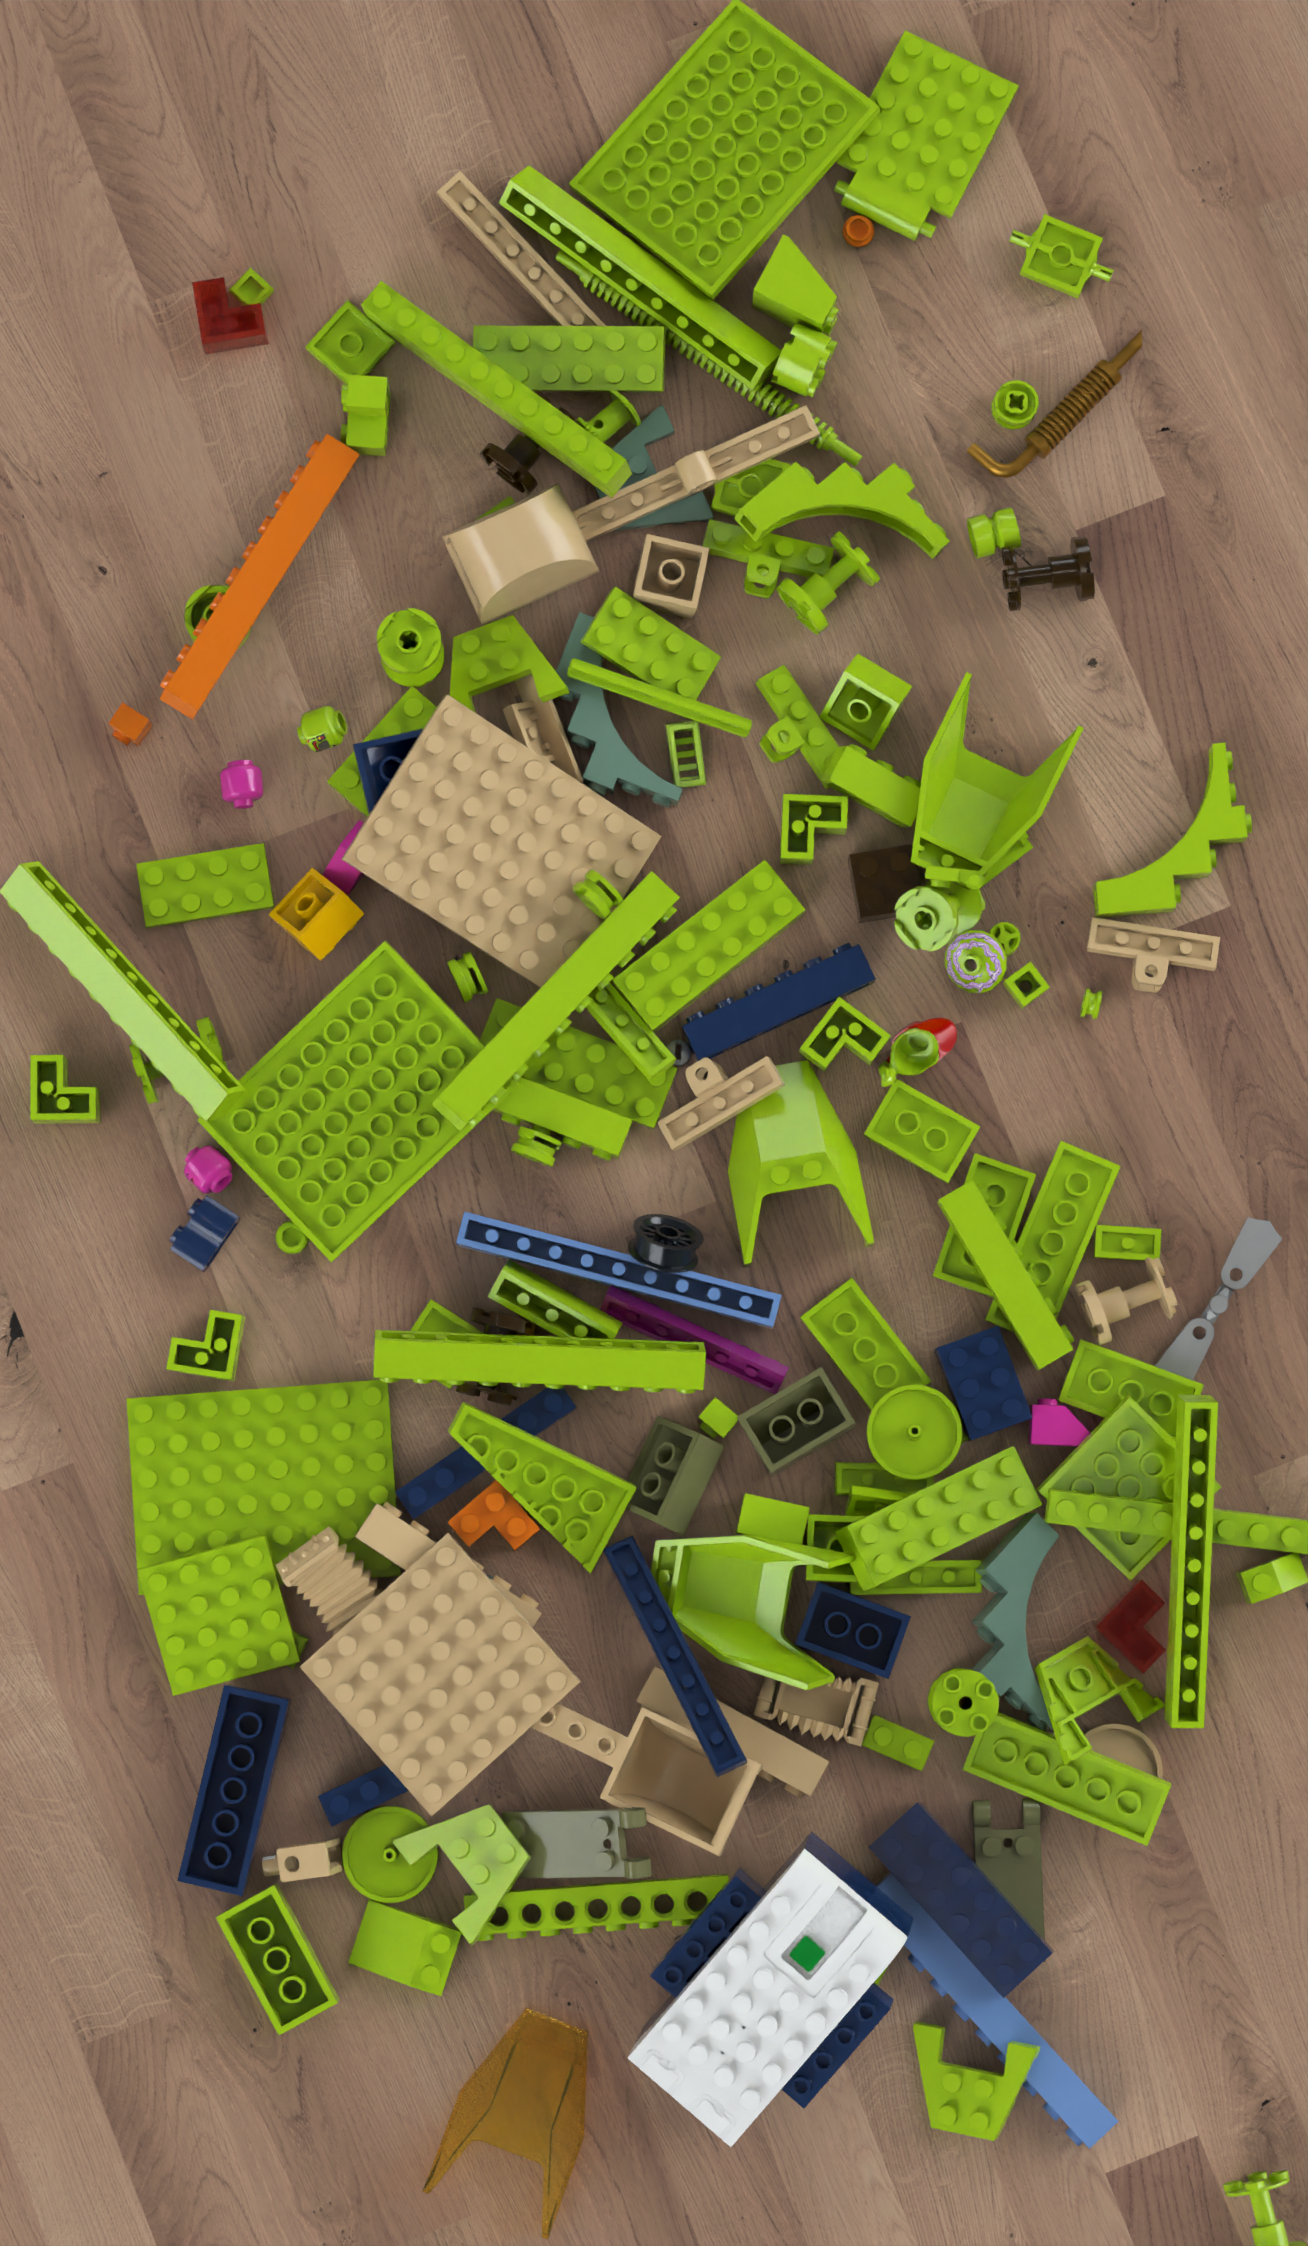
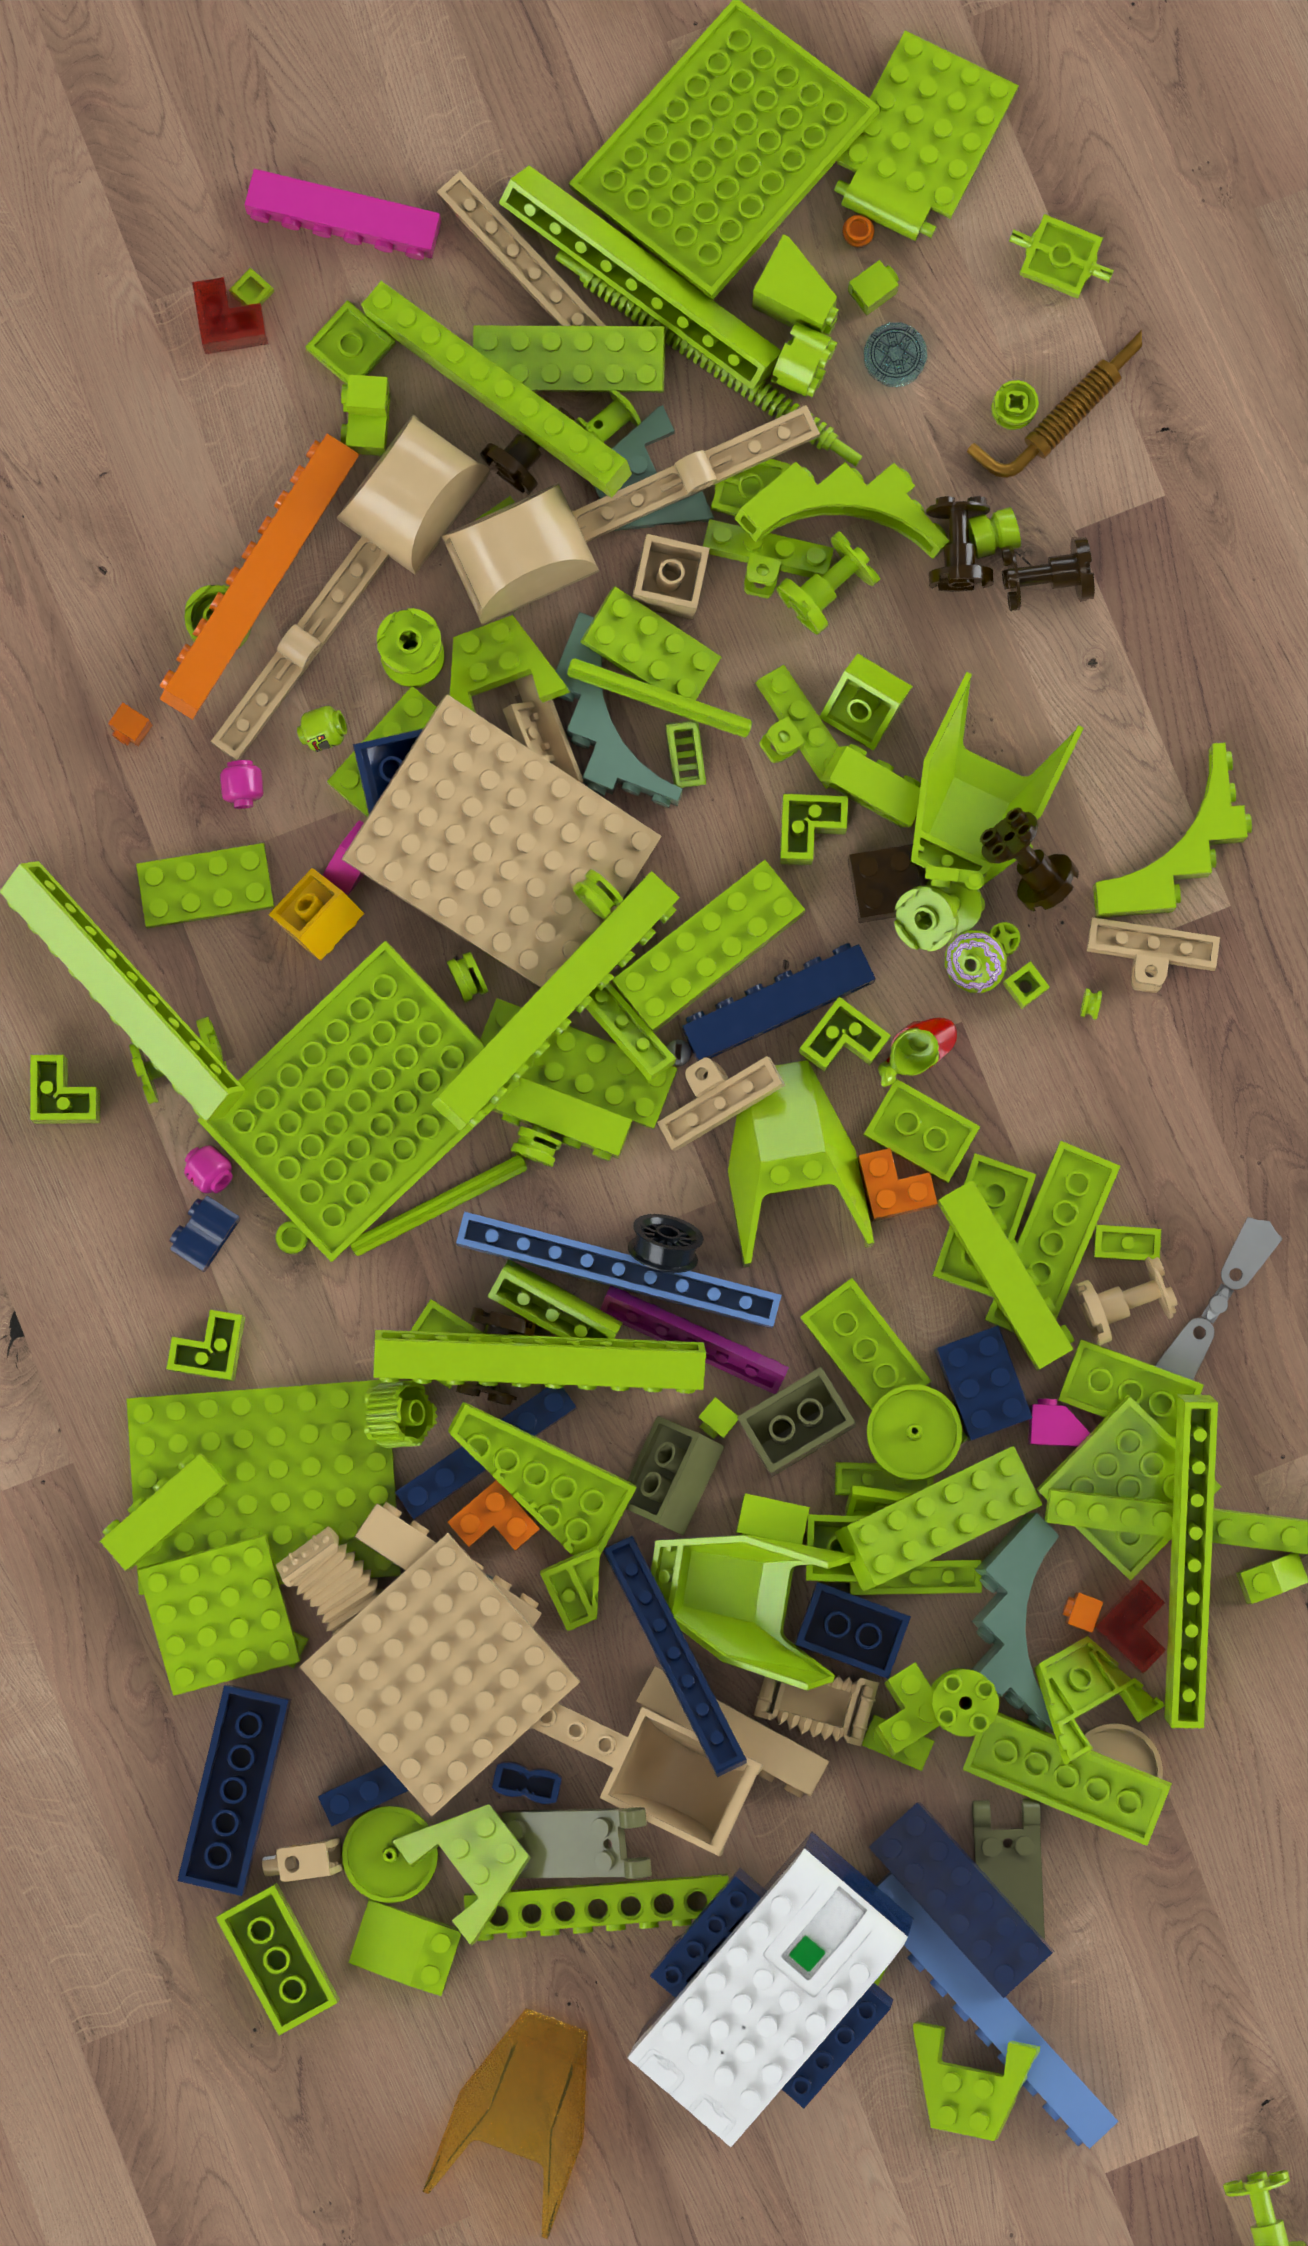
none -> lime brick [100,1454,228,1571]
none -> tan plate [211,414,490,761]
none -> dark pink brick [244,169,441,260]
none -> lime axle [350,1155,527,1256]
none -> lime brick [364,1380,438,1448]
none -> dark blue brick [492,1761,562,1804]
none -> lime wing [540,1545,600,1632]
none -> lime brick [848,260,899,316]
none -> orange brick [858,1148,938,1222]
none -> clear light blue tile [864,322,927,387]
none -> lime brick [874,1662,941,1757]
none -> dark brown piece [926,496,994,592]
none -> dark brown piece [980,808,1079,911]
none -> orange plate [1062,1592,1103,1633]

